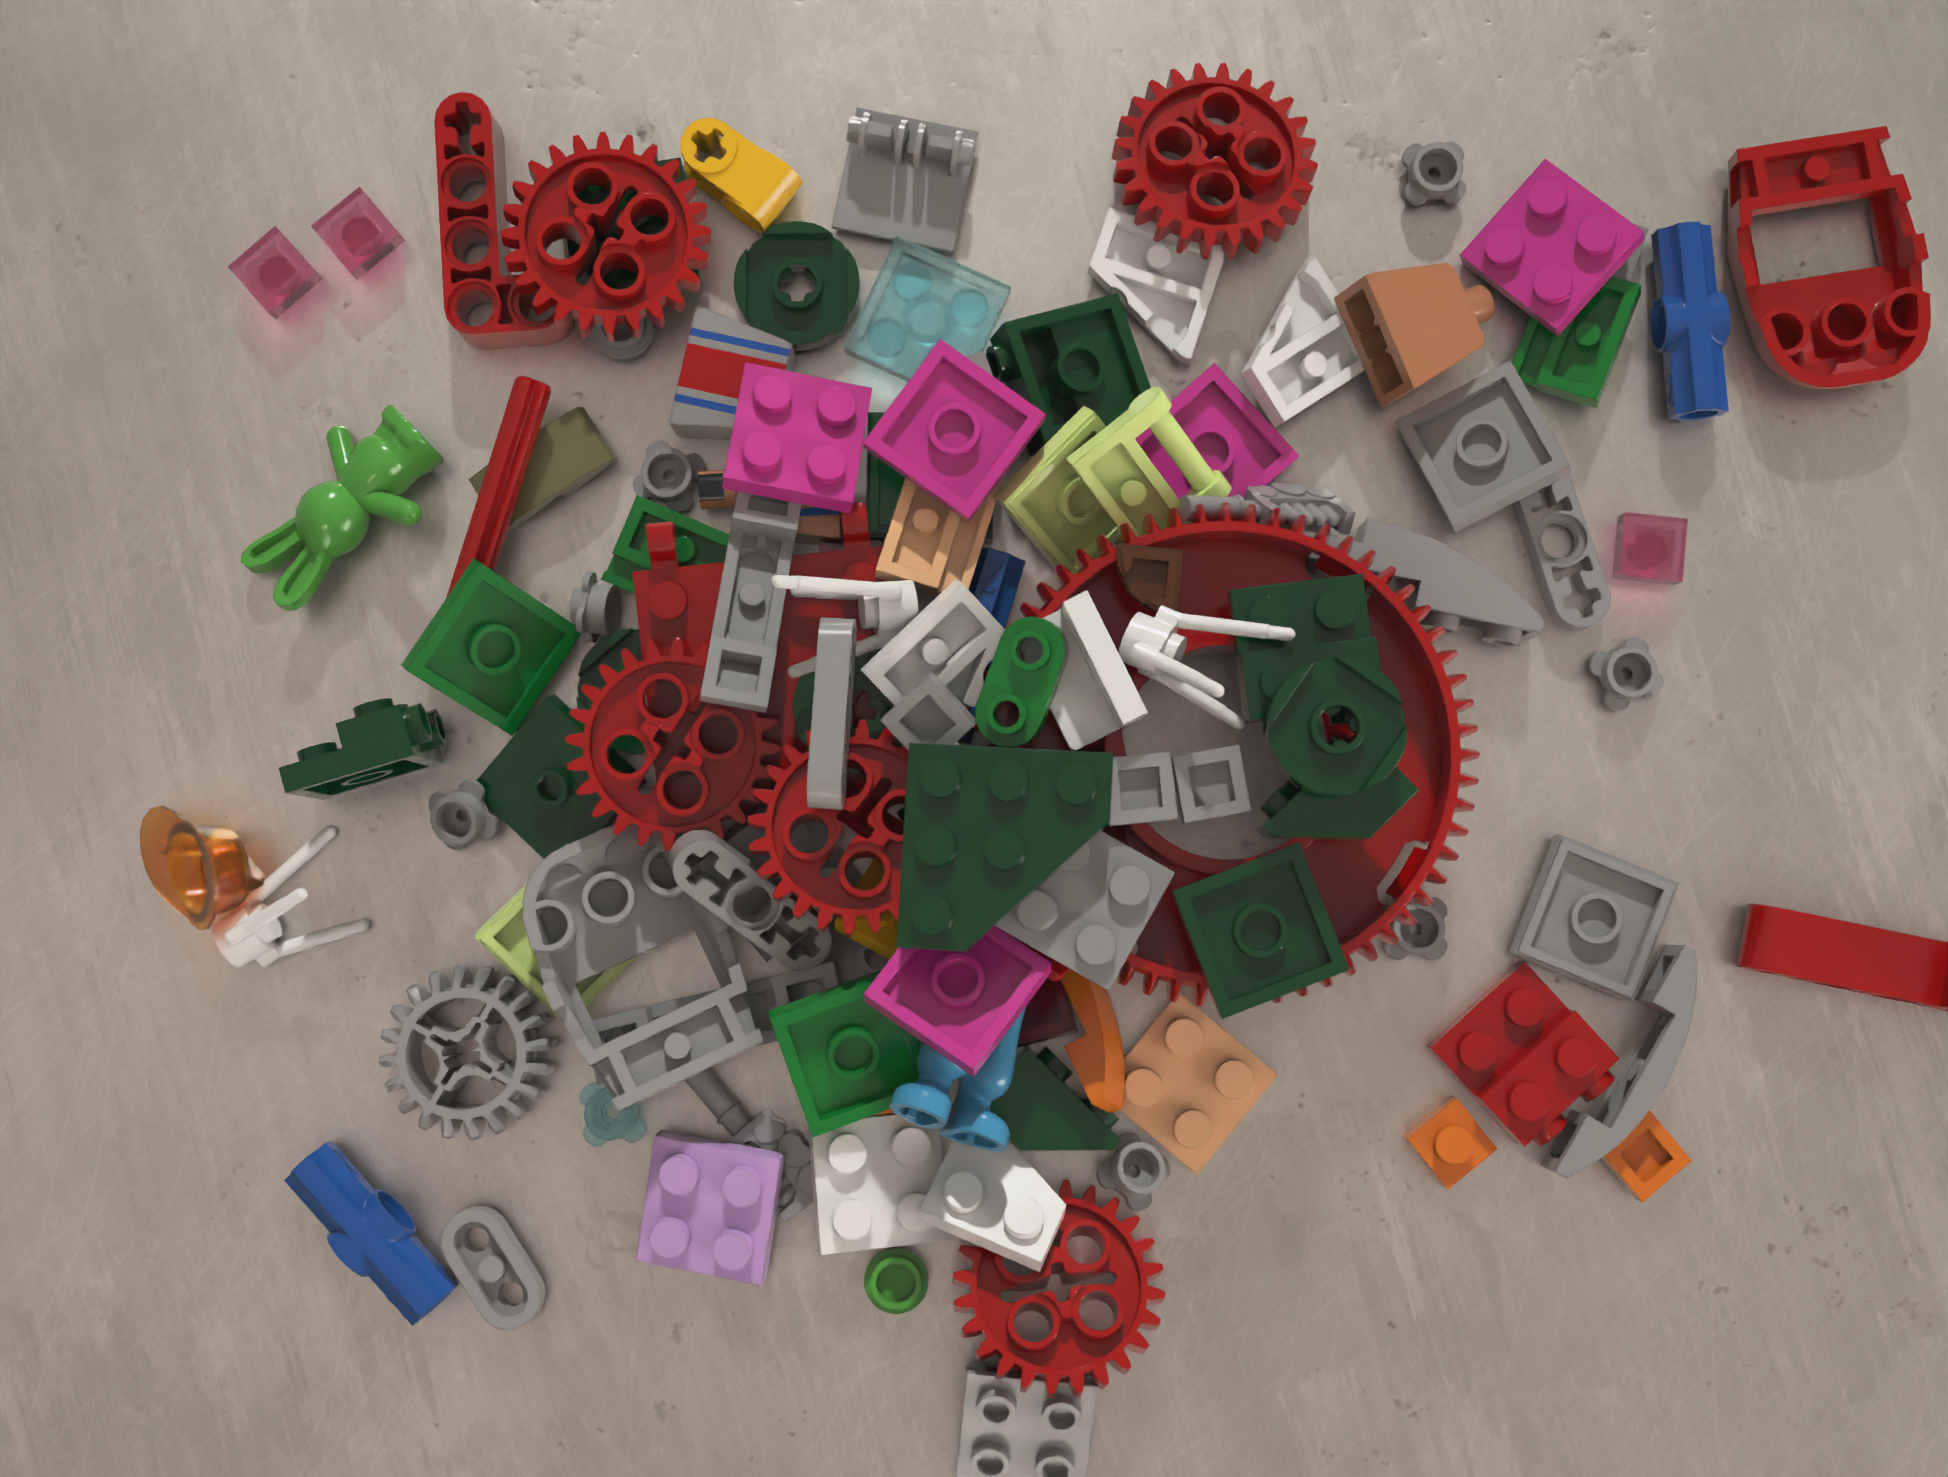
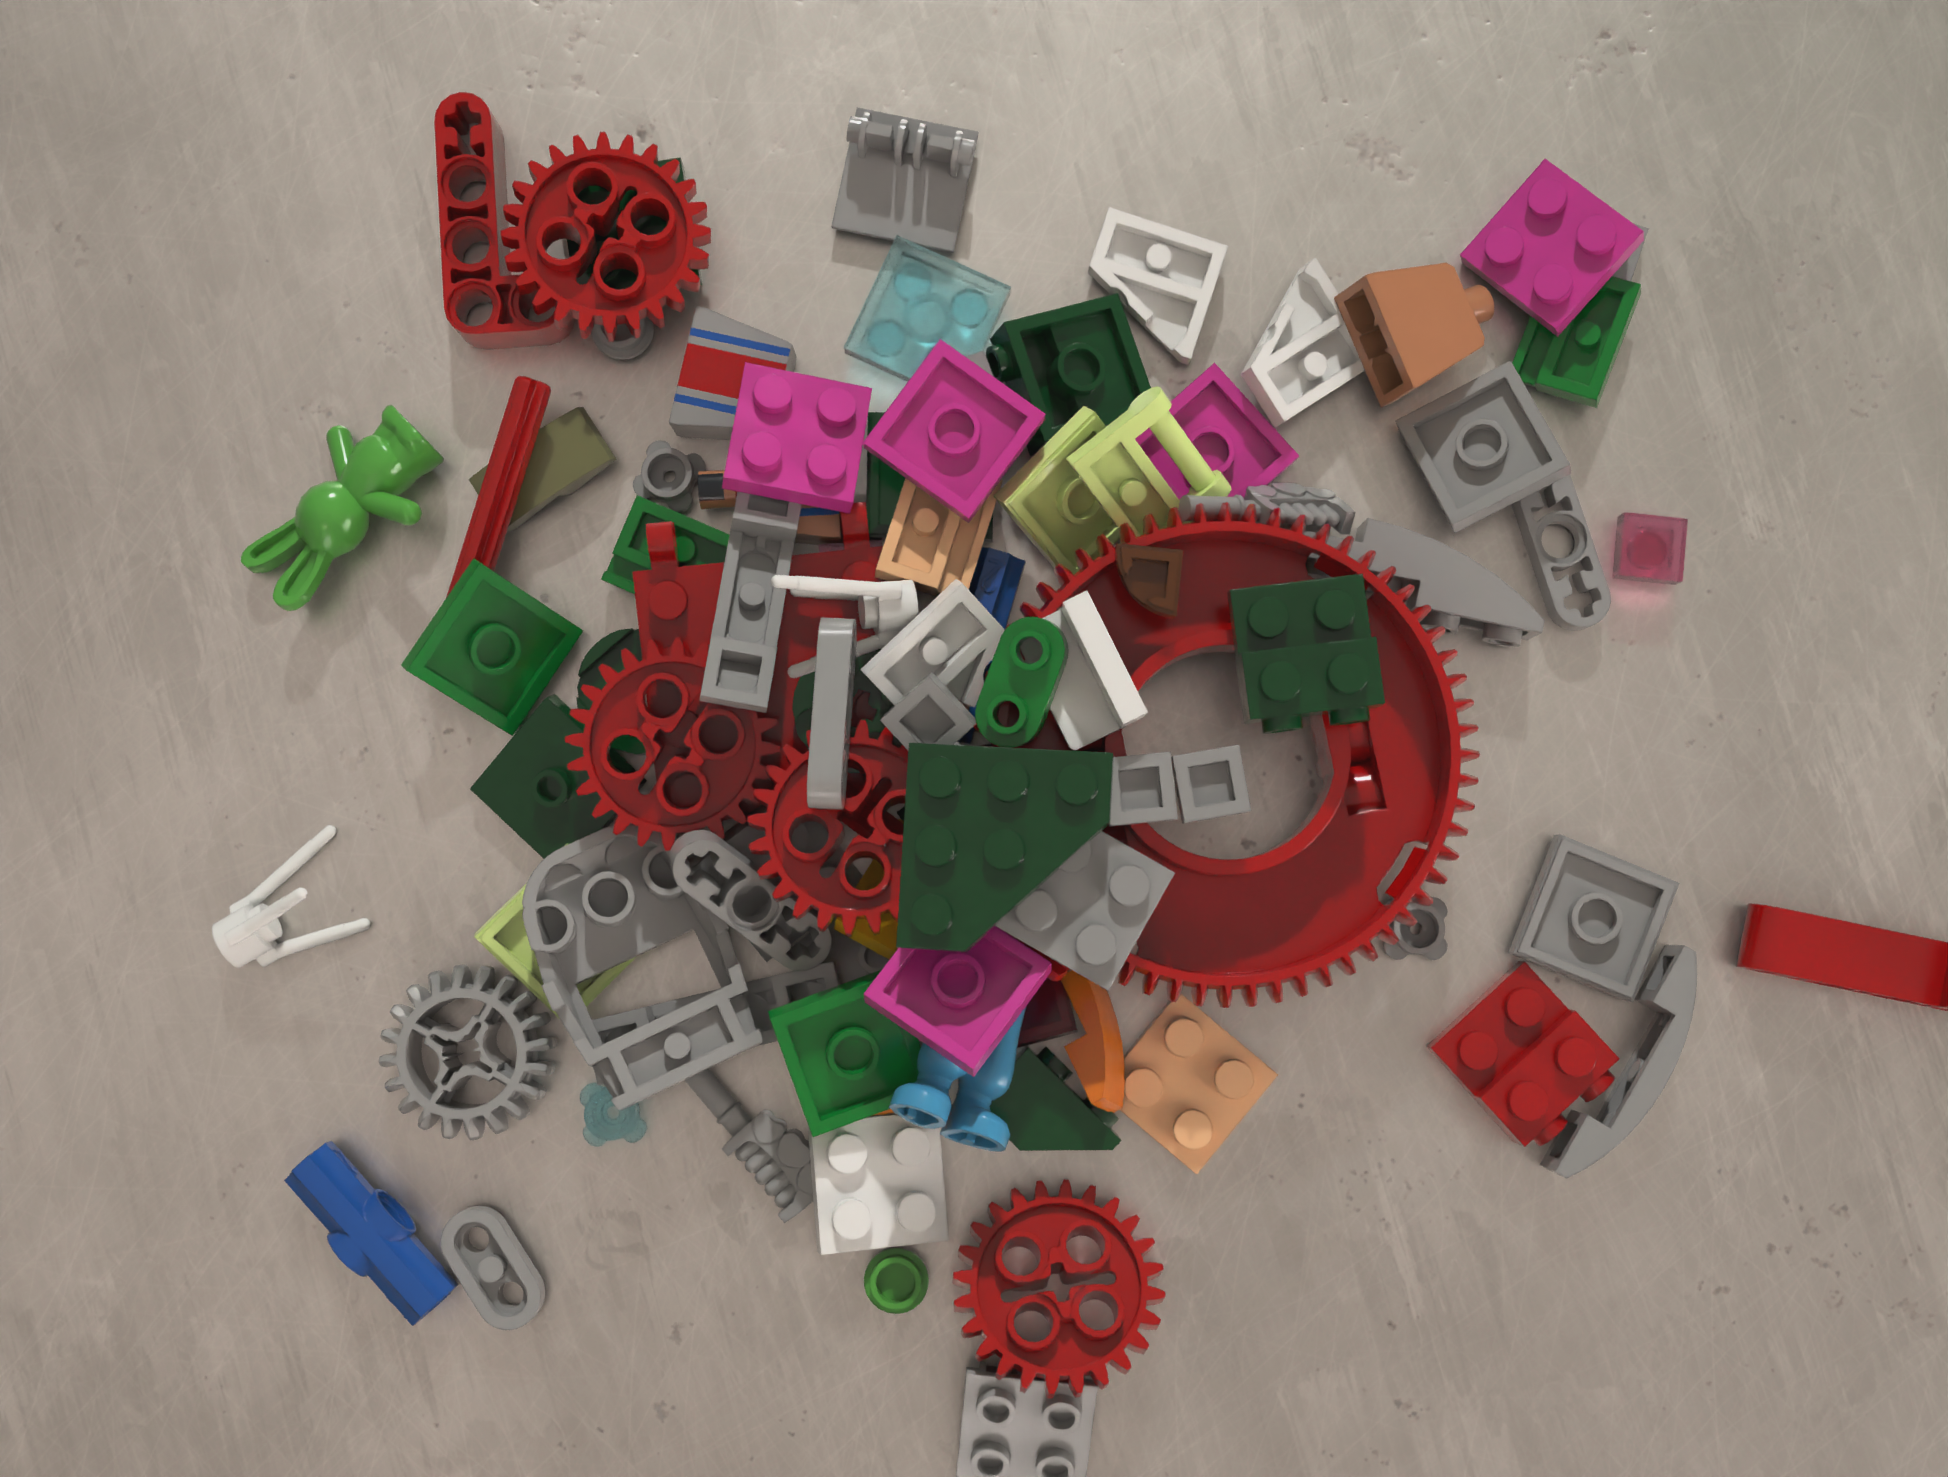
clear orange piece [140,805,265,930] -> none
clear pink plate [228,226,323,319] -> none
dark green plate [279,698,447,800] -> none
clear pink plate [311,186,405,280] -> none
light grey plate [428,779,499,850] -> none
light grey plate [570,571,621,643] -> none
lavender plate [636,1130,786,1285] -> none
yellow piece [680,118,803,234] -> none
dark green plate [734,221,861,351] -> none
white wing [919,1141,1066,1272] -> none
light grey plate [1096,1133,1170,1211] -> none
red gear [1111,63,1318,260] -> none
white plant [1119,605,1296,730] -> none
dark green plate [1171,843,1349,1019] -> none
dark green slope [1256,734,1419,840] -> none
dark green plate [1265,658,1407,797] -> none
light grey plate [1402,142,1466,206] -> none
orange plate [1403,1096,1498,1189] -> none
light grey plate [1589,638,1664,711] -> none
orange plate [1601,1110,1692,1202] -> none
blue piece [1650,221,1730,422] -> none
red slope [1727,126,1931,390] -> none

